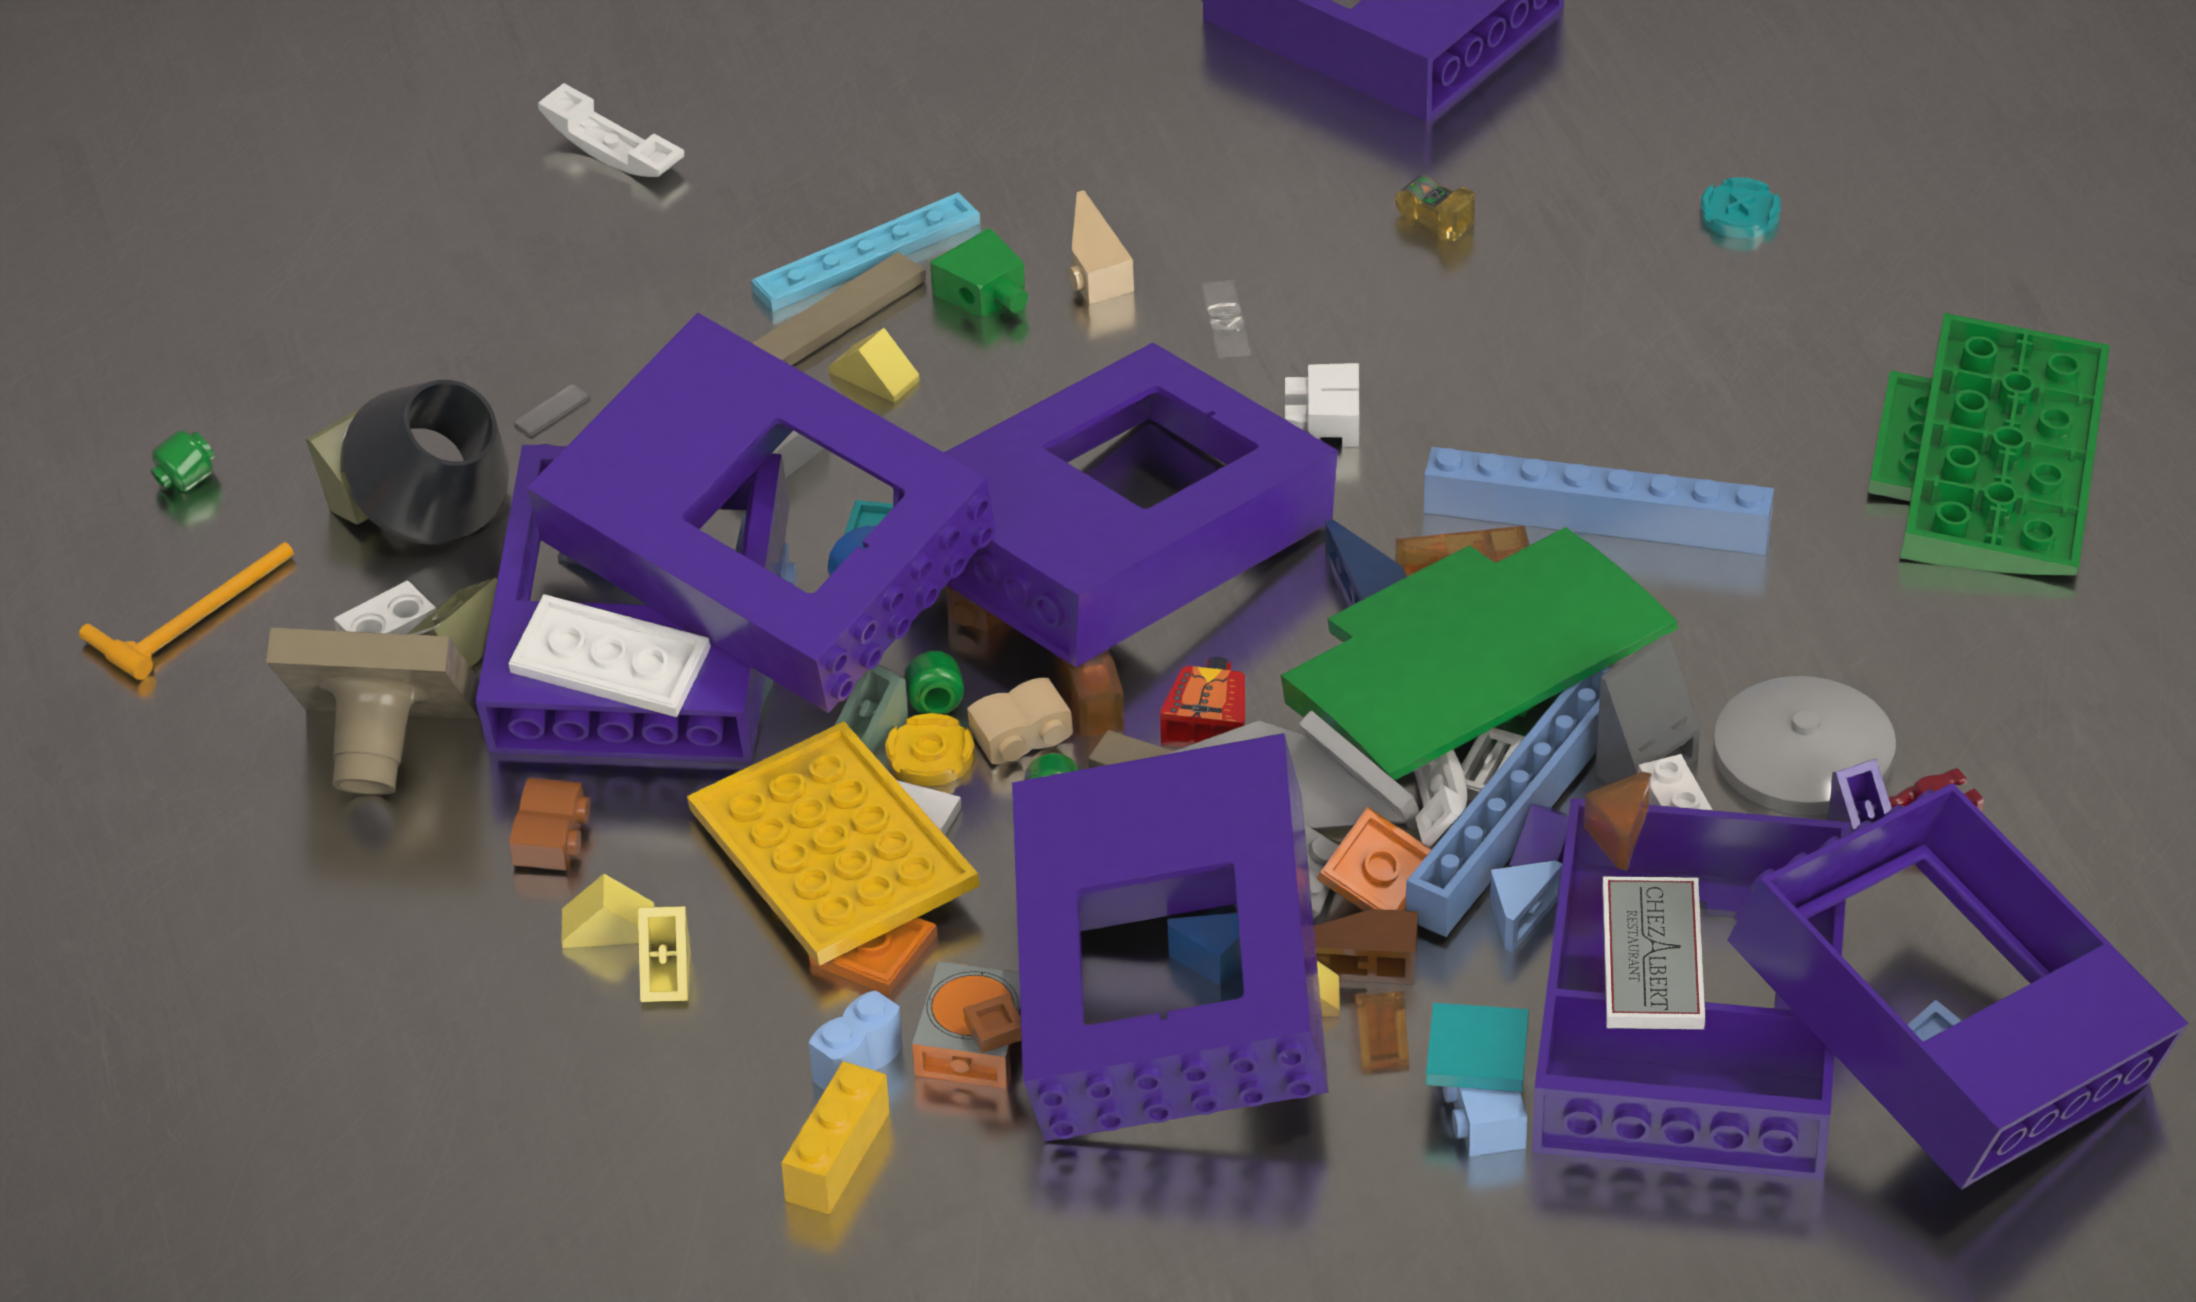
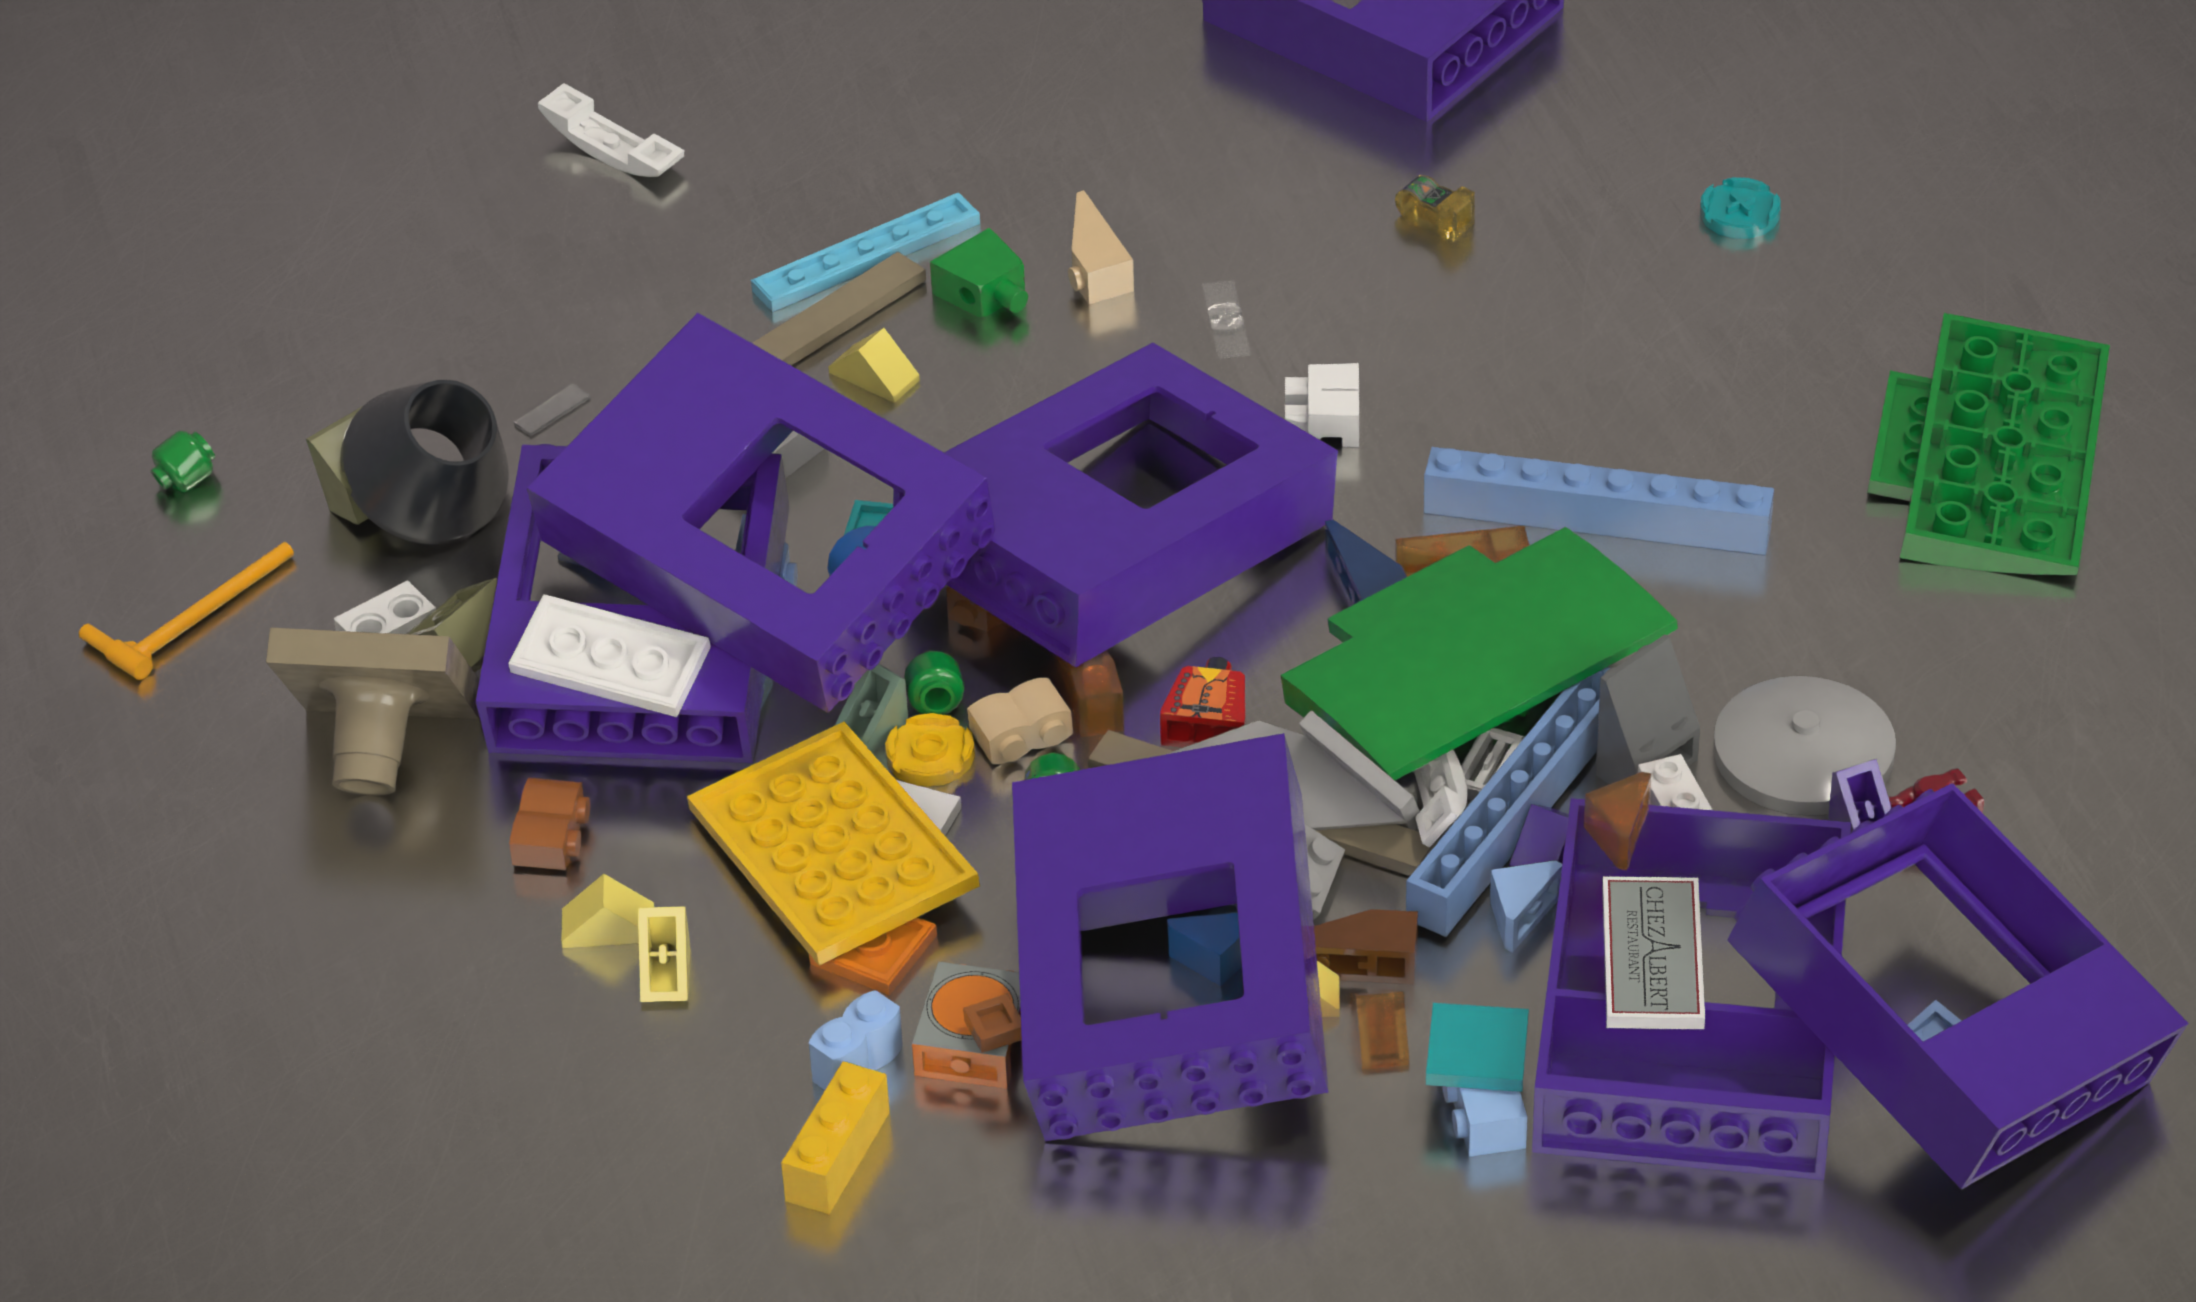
orange tile [1317,807,1431,911] -> none

